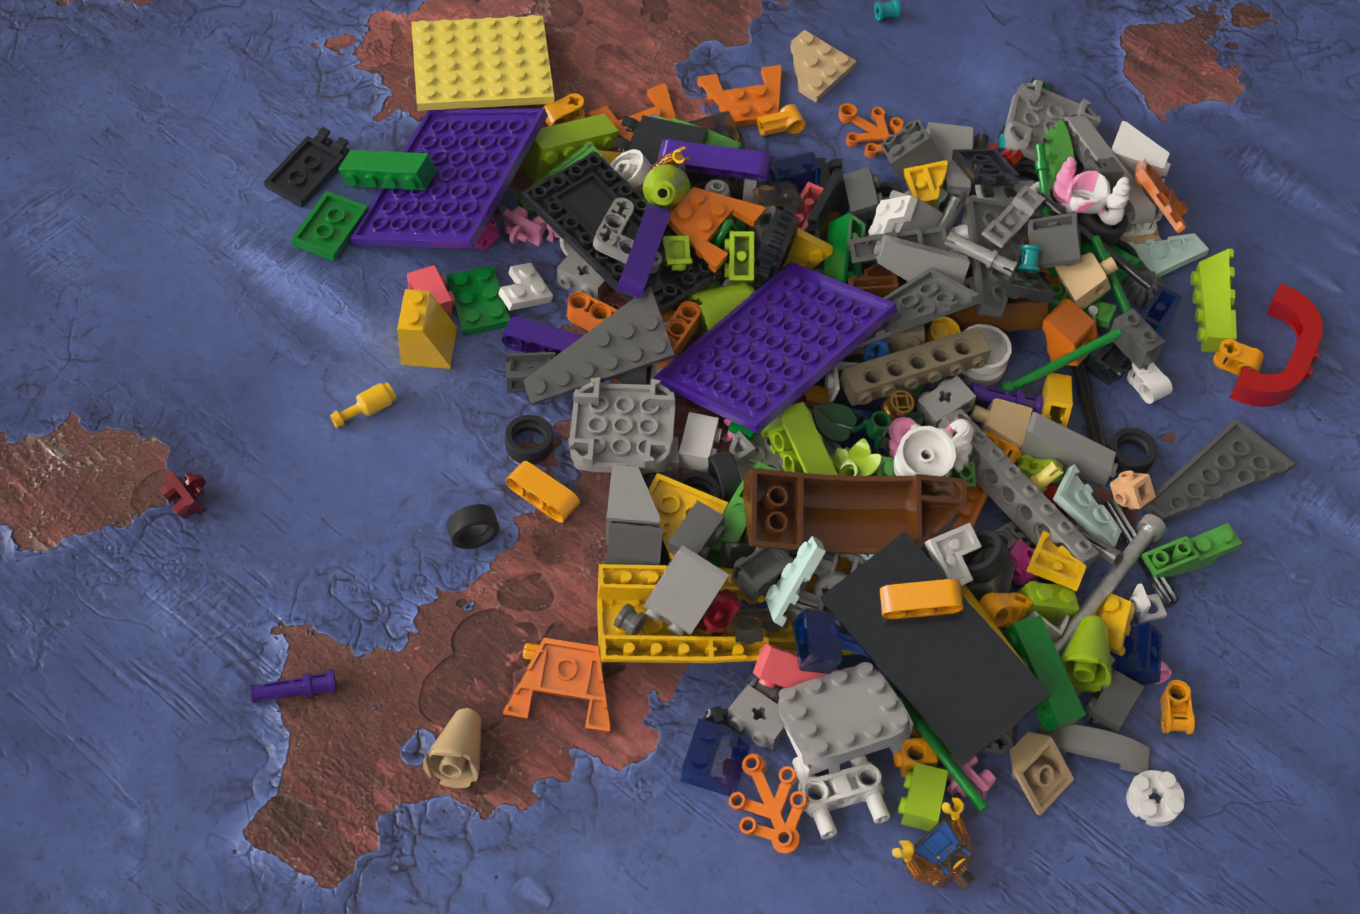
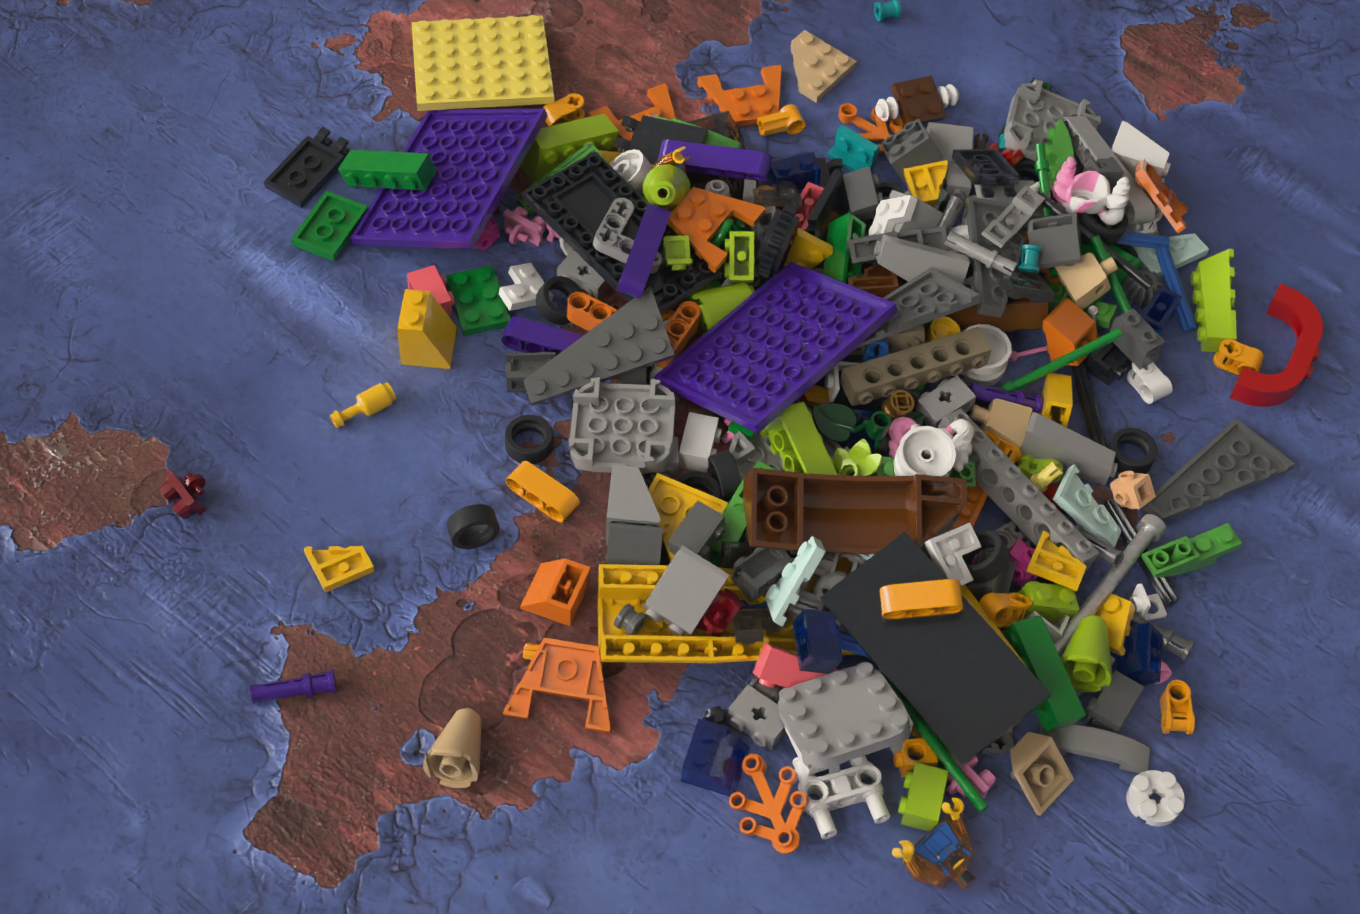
none -> yellow wing [304,546,375,593]
none -> orange slope [520,558,591,626]
none -> black tyre [536,276,582,325]
none -> teal bracket [827,124,879,172]
none -> reddish brown plate [875,75,959,126]
none -> bright pink hinge [1009,346,1047,361]
none -> blue axle [1115,231,1170,249]
none -> dark grey pin [1130,614,1196,662]
none -> blue axle [1155,245,1196,332]

